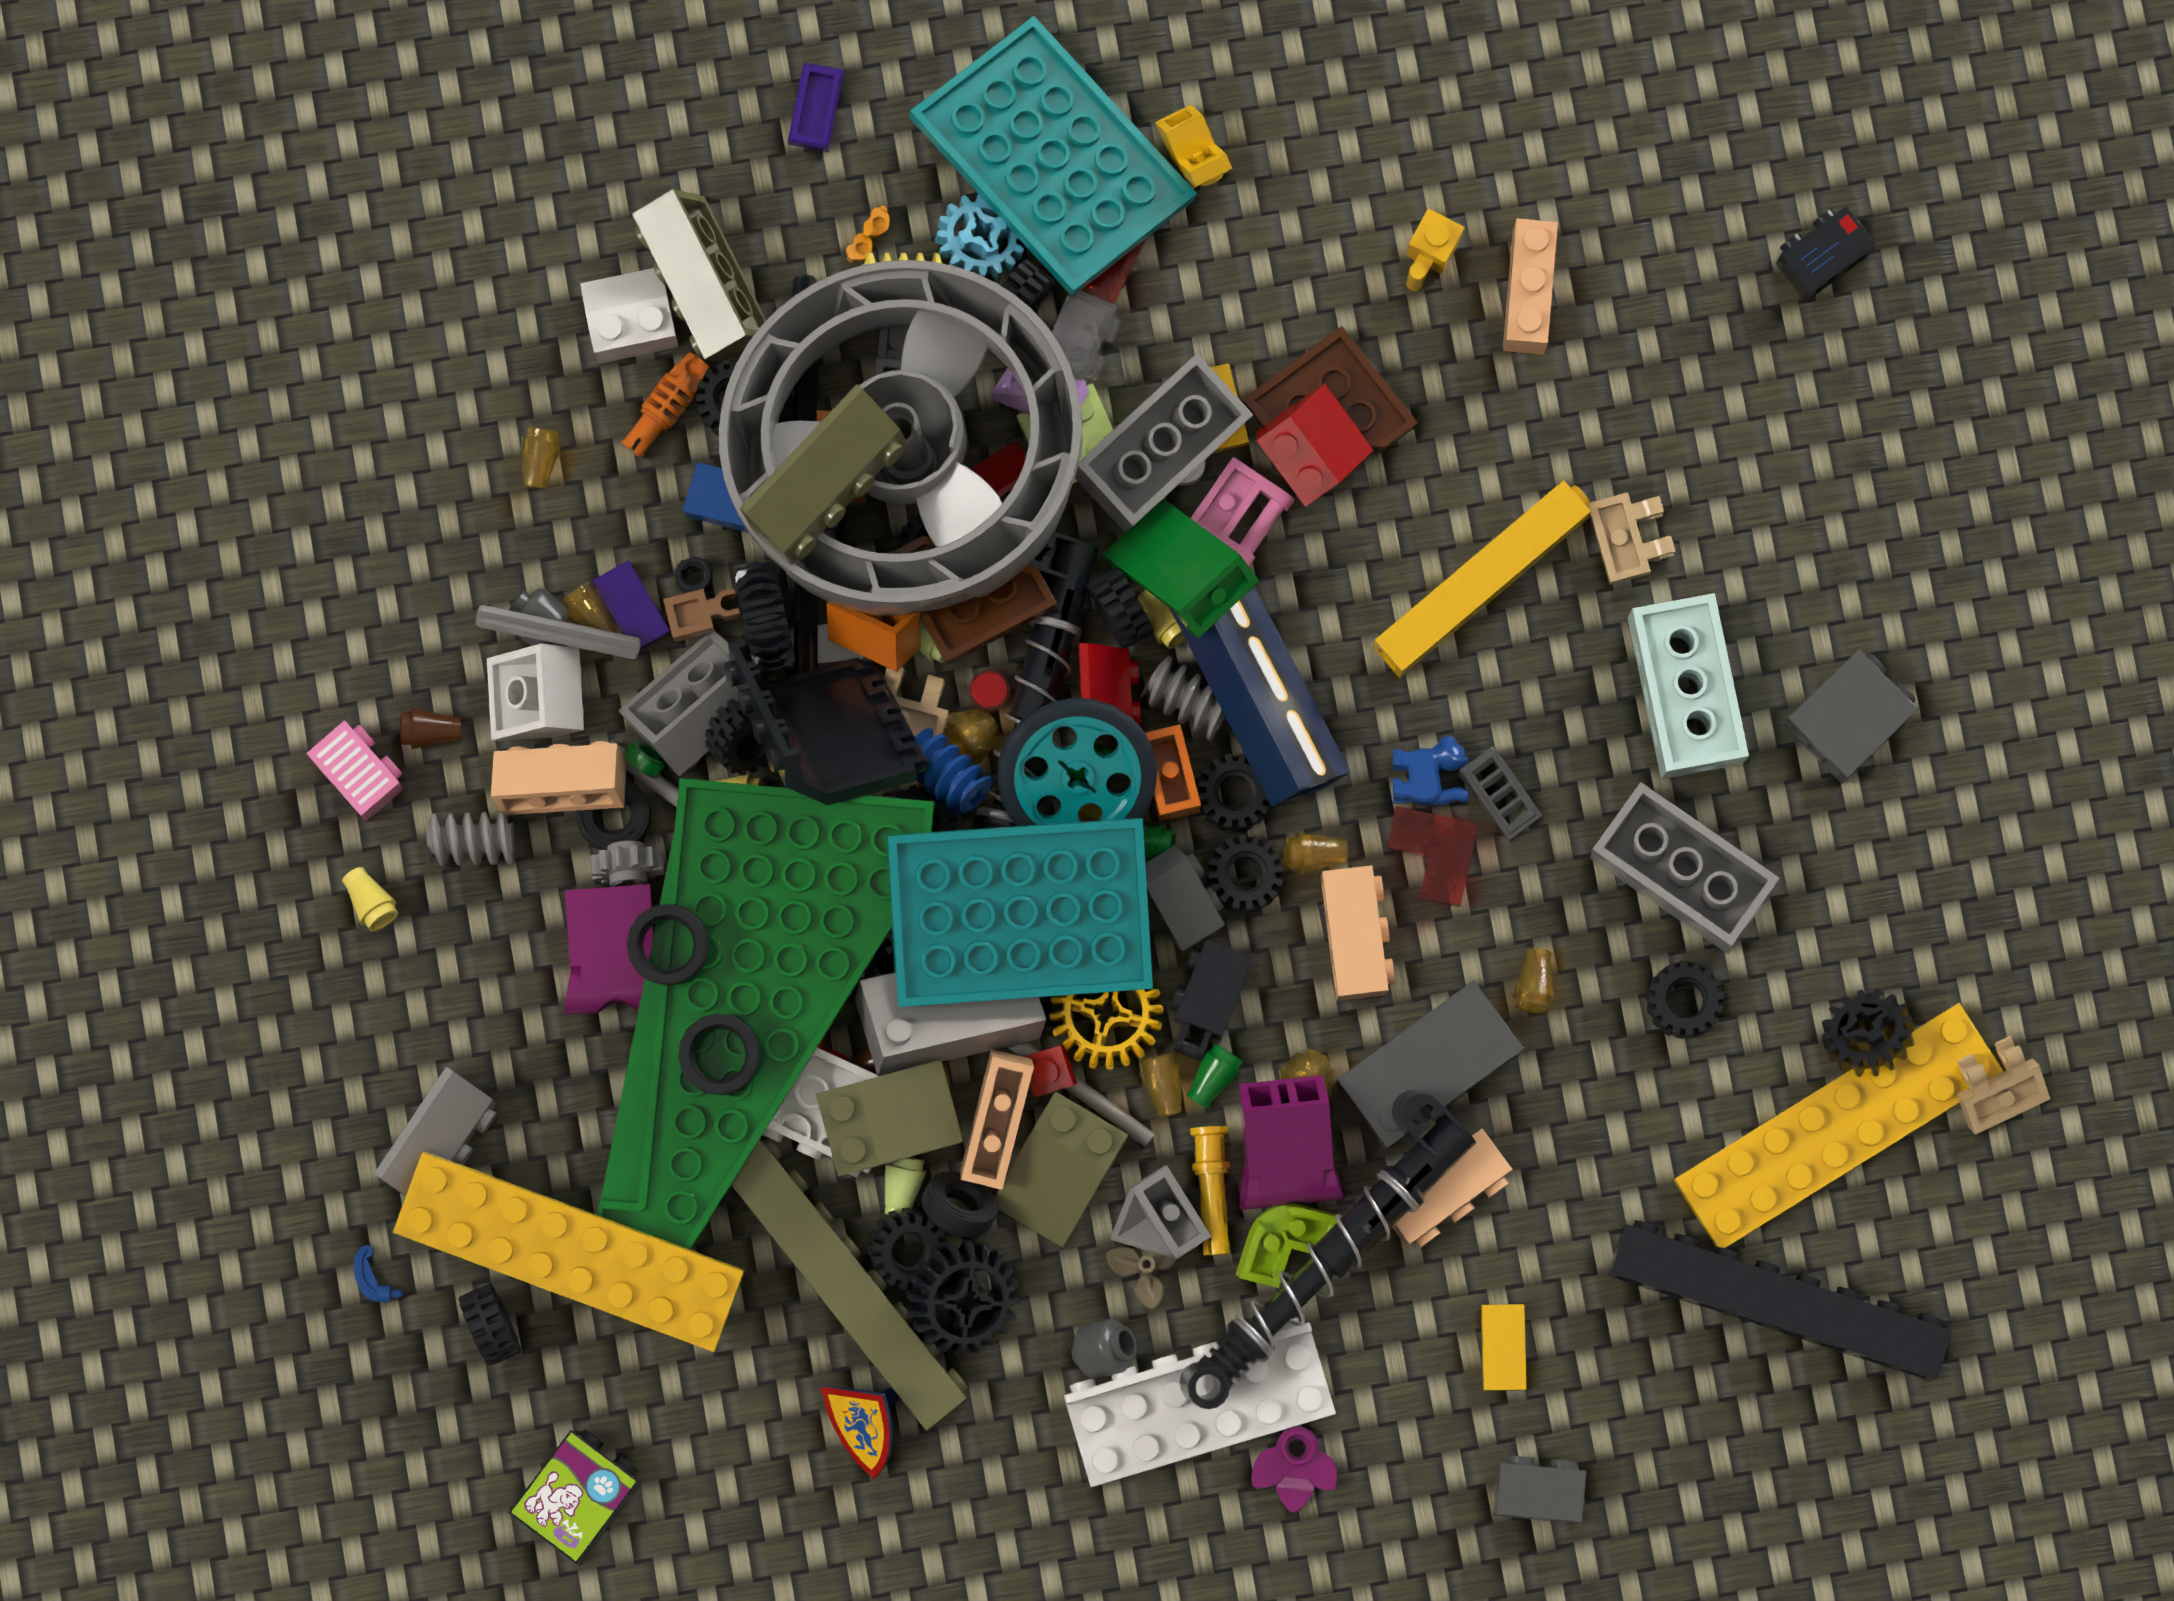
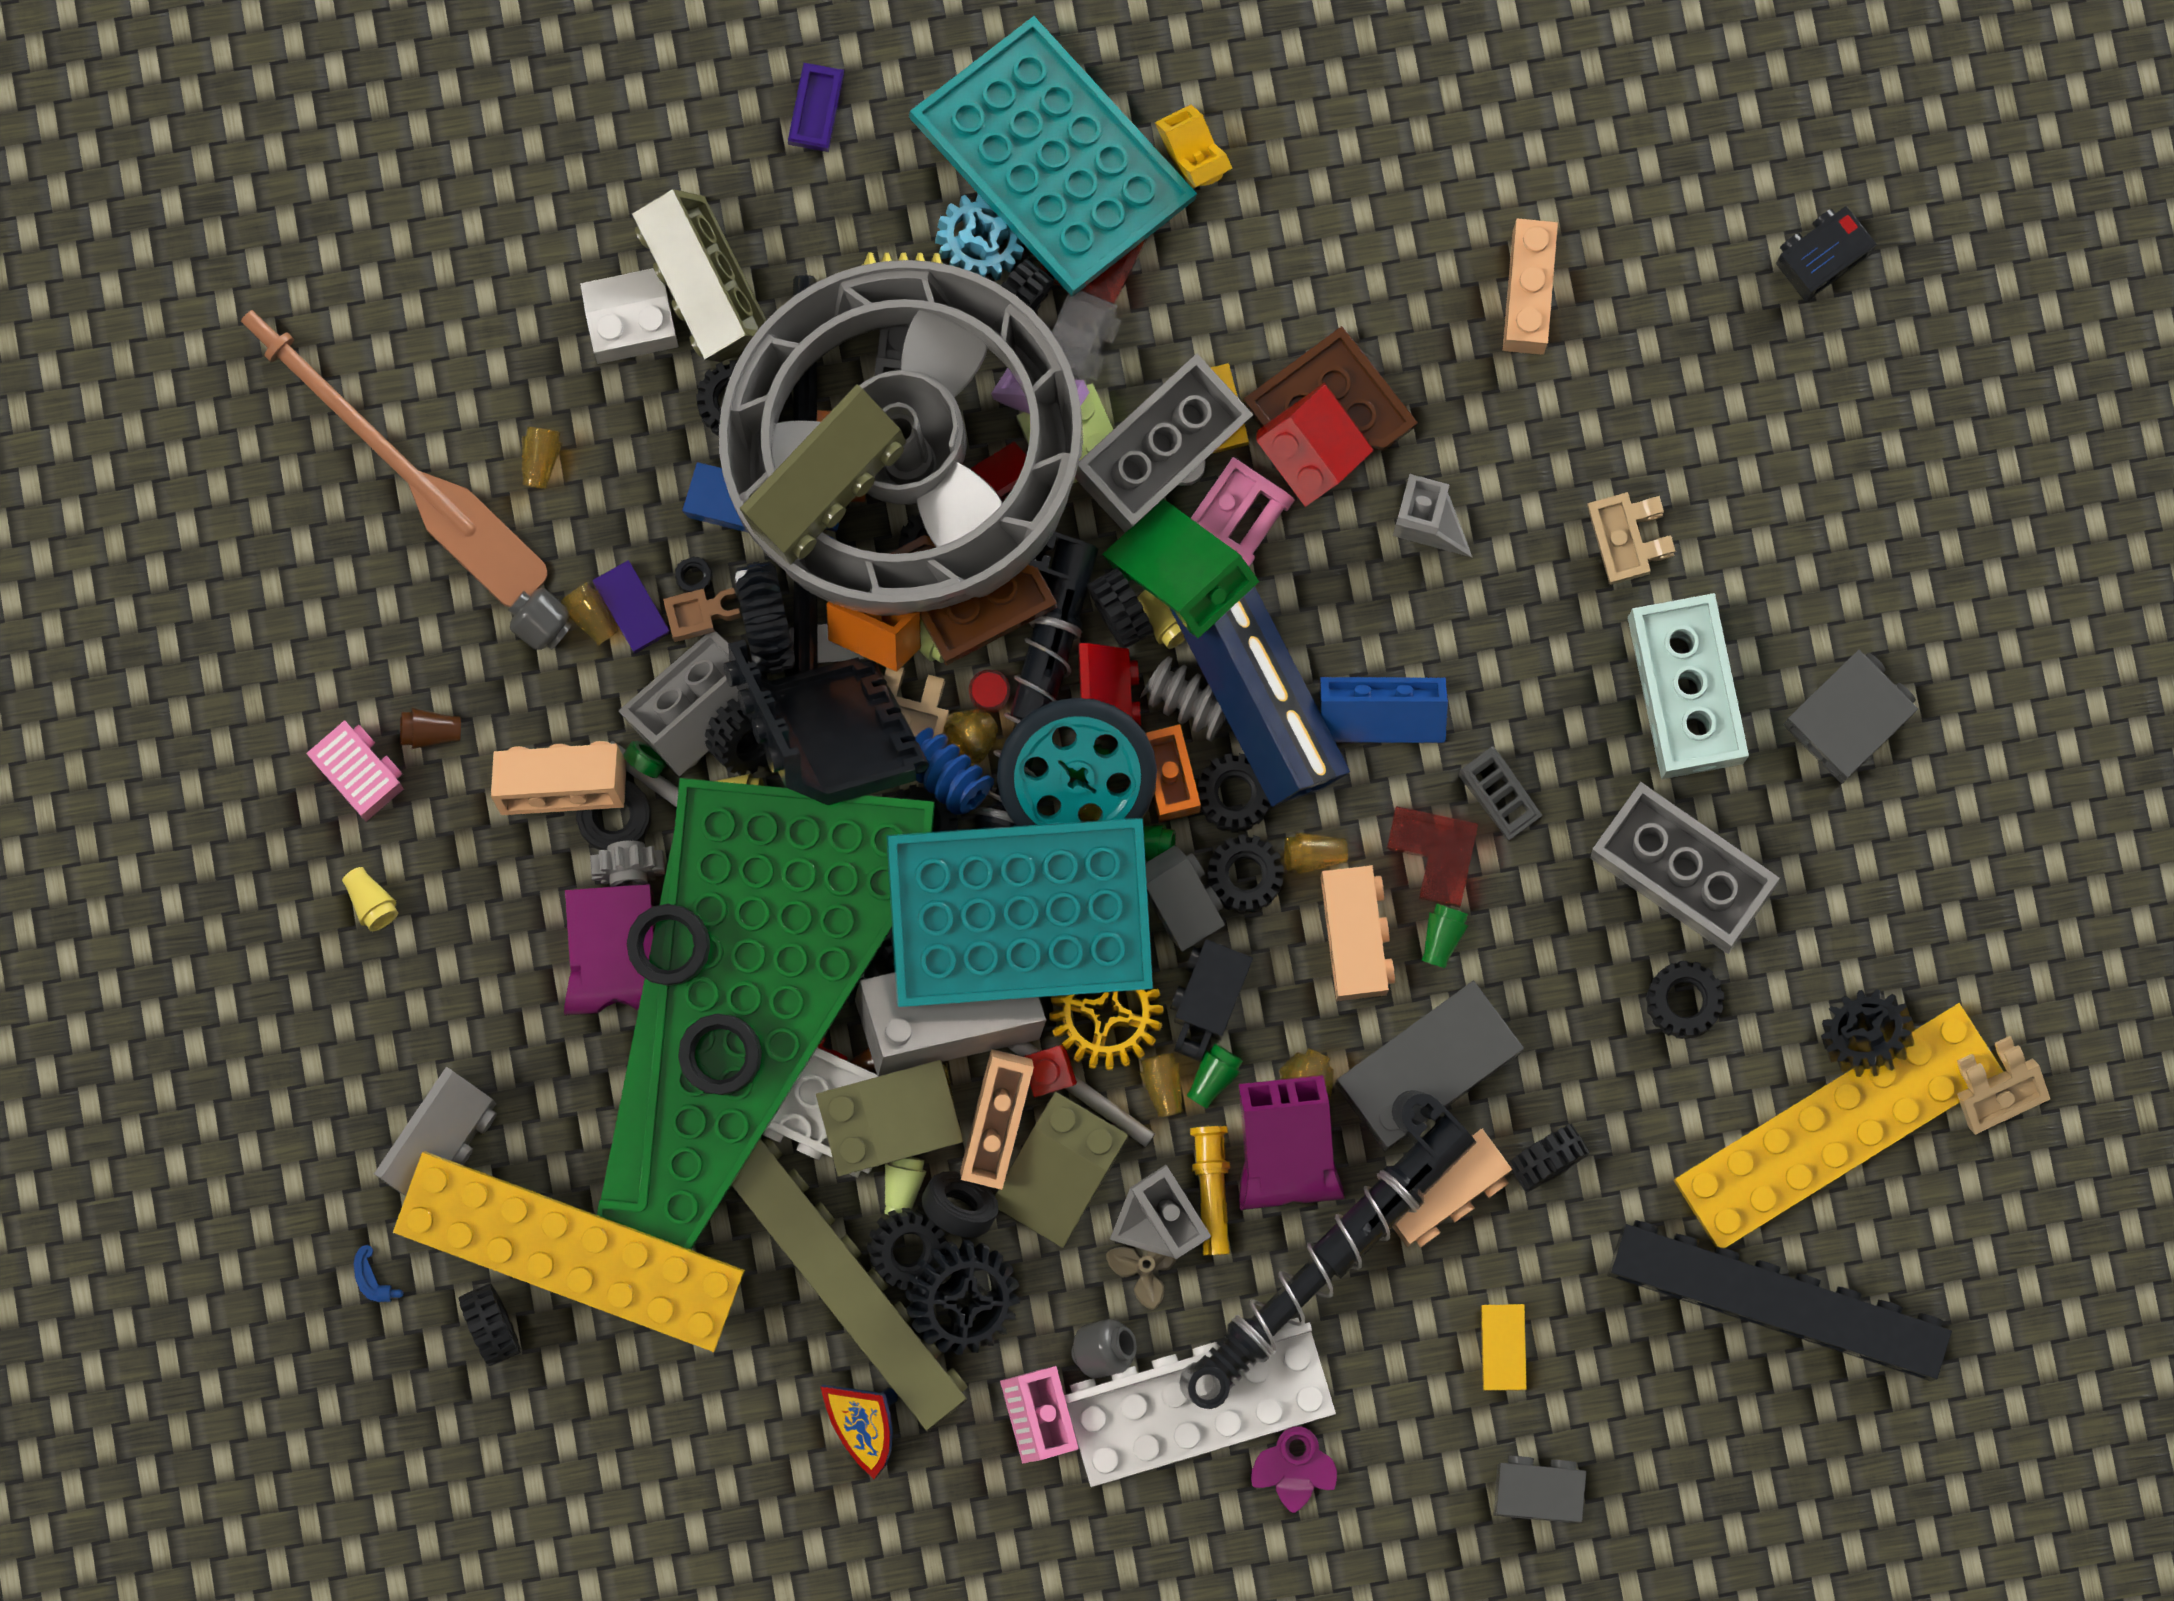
light grey piece [427,812,515,866] -> none
light grey axle [475,605,641,659] -> none
white slope [487,644,584,741] -> none
brick [508,1429,642,1565] -> none
orange hinge [620,352,709,459] -> none
light orange piece [846,205,890,263] -> none
lime plate [1236,1203,1337,1289] -> none
yellow brick [1372,480,1591,679] -> none
blue animal [1393,736,1470,806] -> none
yellow brick [1406,208,1465,291] -> none
clear yellow cone [1513,948,1555,1013] -> none
none -> nougat piece [241,310,547,607]
none -> bright pink brick [1000,1366,1079,1464]
none -> blue panel [1320,677,1448,743]
none -> light grey slope [1393,474,1473,558]
none -> green cone [1422,903,1469,968]
none -> black tyre [1508,1124,1590,1192]

